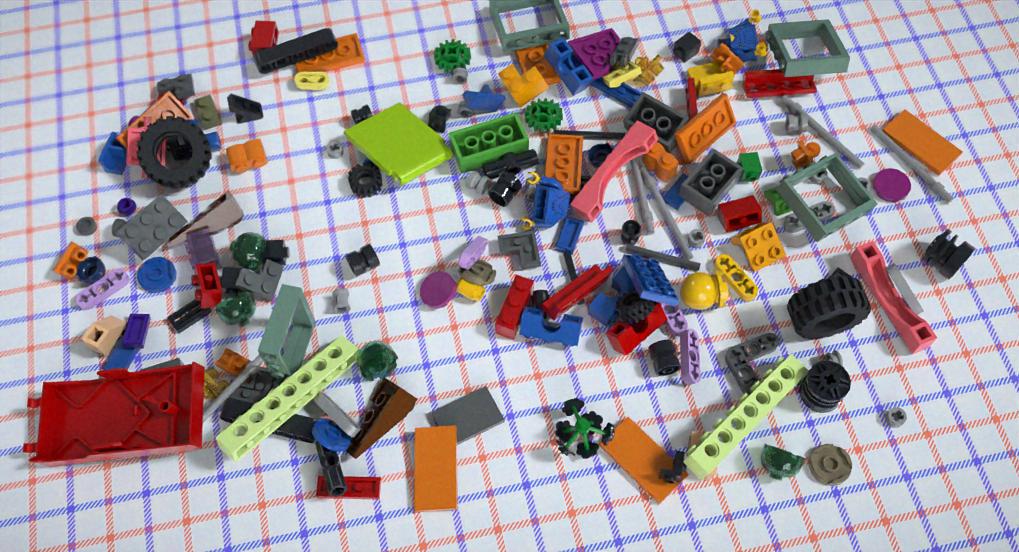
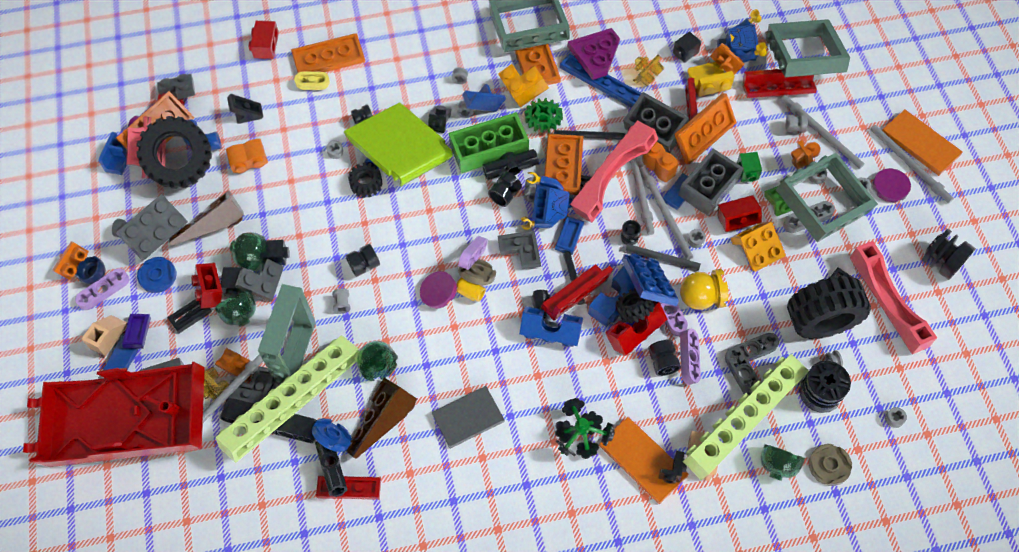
dark grey tile [76,217,97,236] -> none
dark purple plate [117,198,137,216] -> none
black bracket [166,136,192,161] -> none
clear purple brick [185,228,222,270] -> none
olive plate [194,94,222,130] -> none
black beam [253,28,338,74] -> none
light grey beam [314,392,361,437] -> none
orange tile [415,425,458,512] -> none
green gear [434,39,471,73] -> none
light grey wheel [466,171,490,195] -> none
red arch [495,275,534,340] -> none
blue arch [544,37,593,96] -> none
dark blue hair [588,143,614,168] -> none
light yellow plate [602,61,642,88] -> none
dark grey hinge [610,37,639,67] -> none
yellow beam [714,254,758,302] -> none
light grey beam [886,263,924,315] -> none

